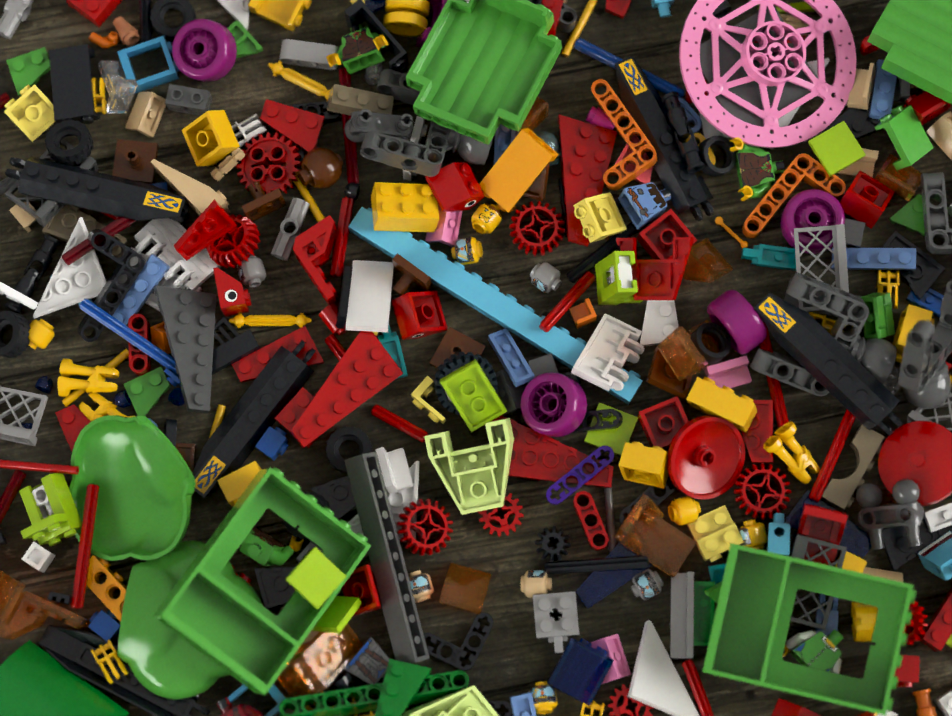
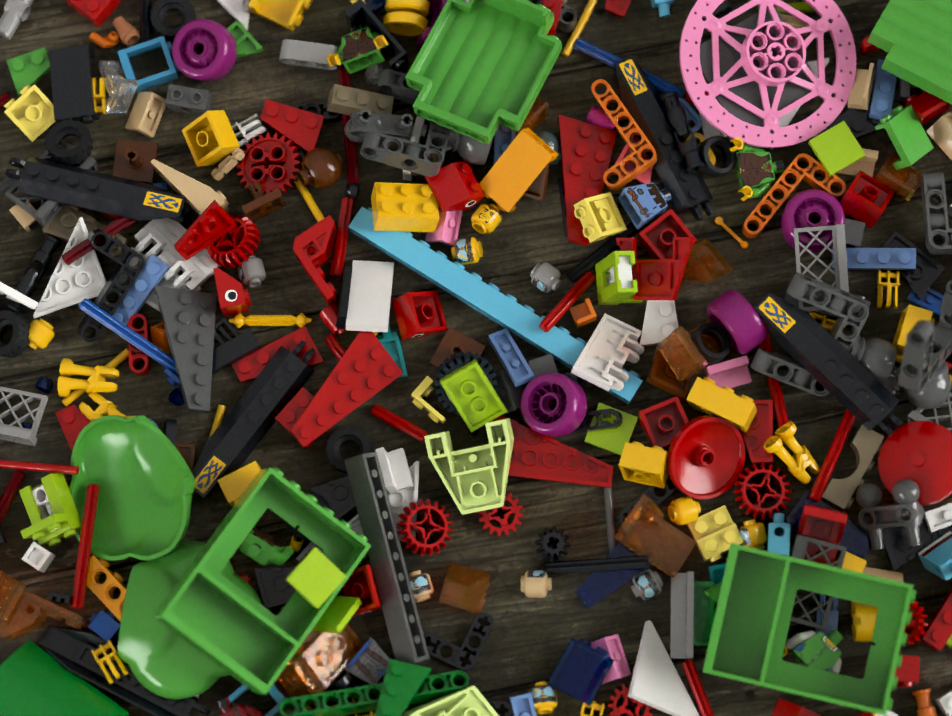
hinge [114,390,131,408] -> none
bright green wing [124,367,171,417] -> none
blue brick [255,426,289,461] -> none
yellow wheel [268,61,331,101] -> none
light grey piece [271,197,310,261] -> none
reddish brown tile [392,253,432,296] -> none
red gear [509,201,565,256] -> none
light grey hinge [533,591,579,654] -> none
dark purple beam [546,446,614,505] -> none
red beam [573,491,609,551] -> none
teal hinge [741,244,797,271] -> none
bright green brick [860,292,895,339] -> none
bright green wing [889,193,925,236] -> none

